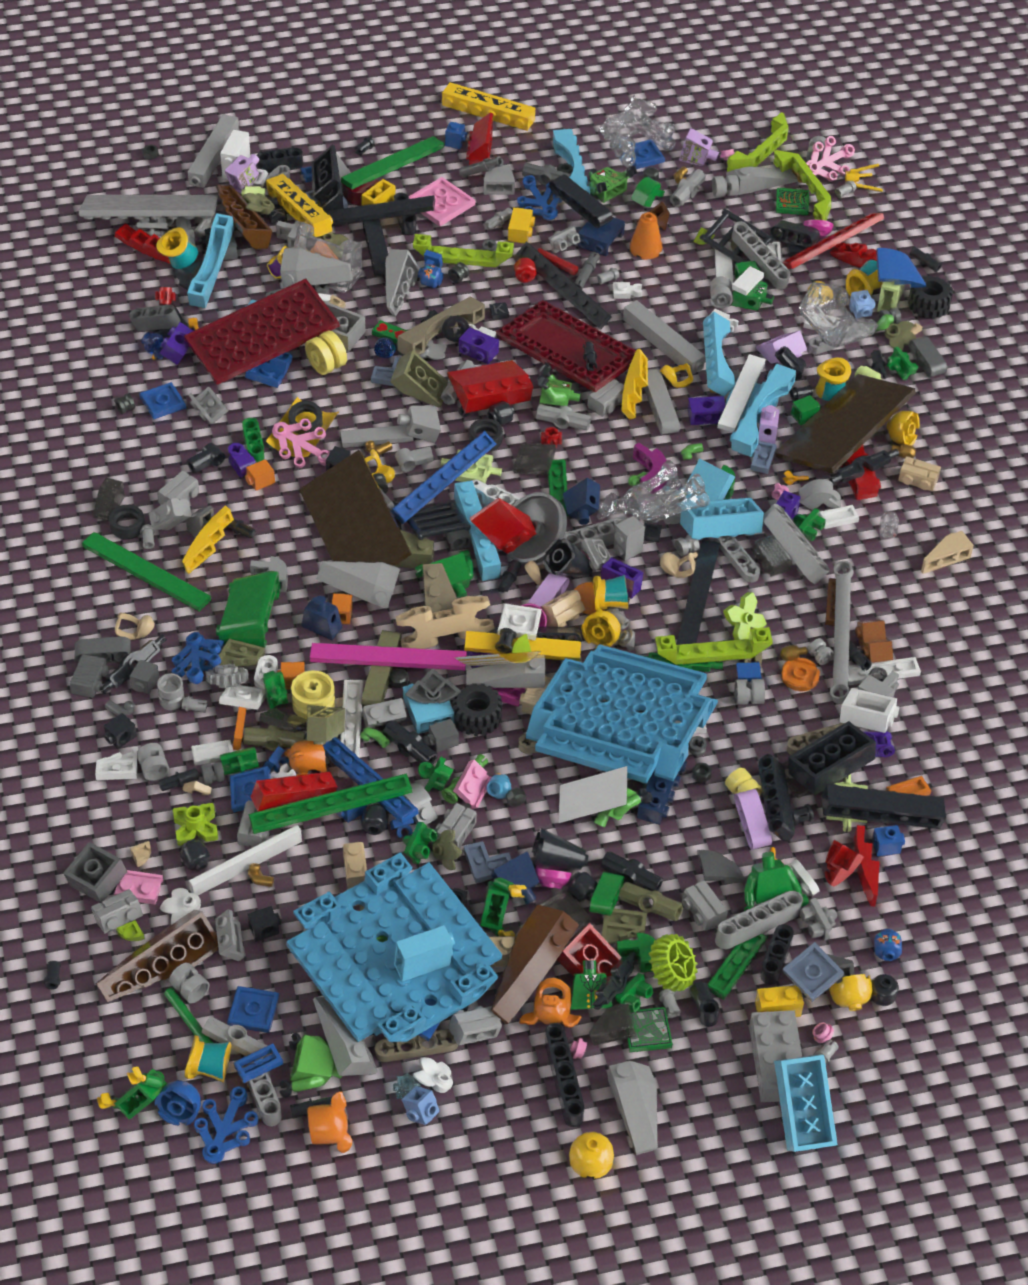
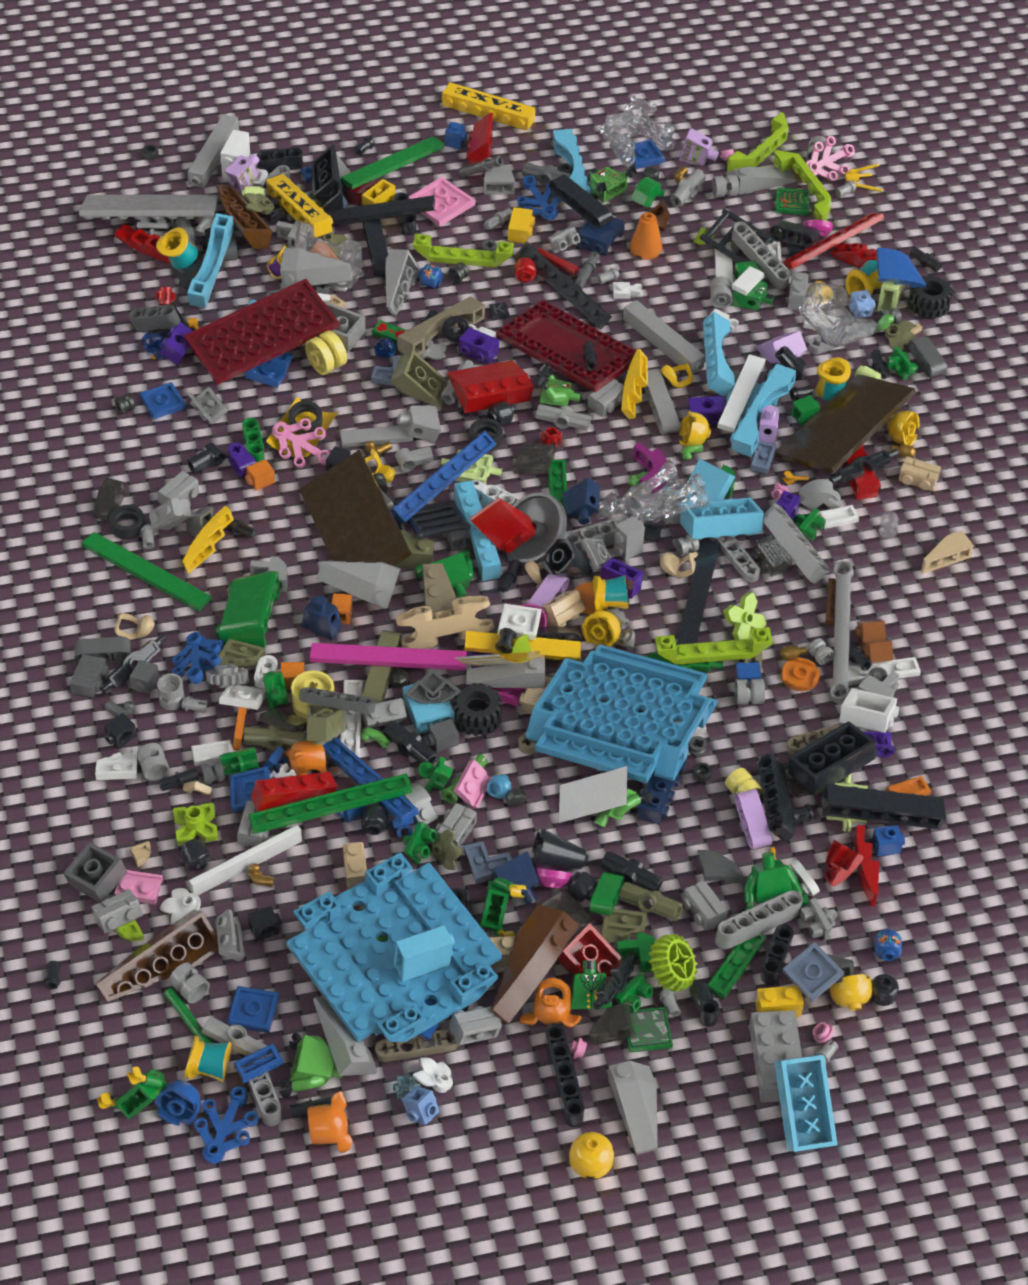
blue tile [424,250,443,268] -> none
none -> dark grey beam [299,687,376,714]
none -> yellow cylinder [679,411,711,446]
none -> light grey brick [788,272,808,311]

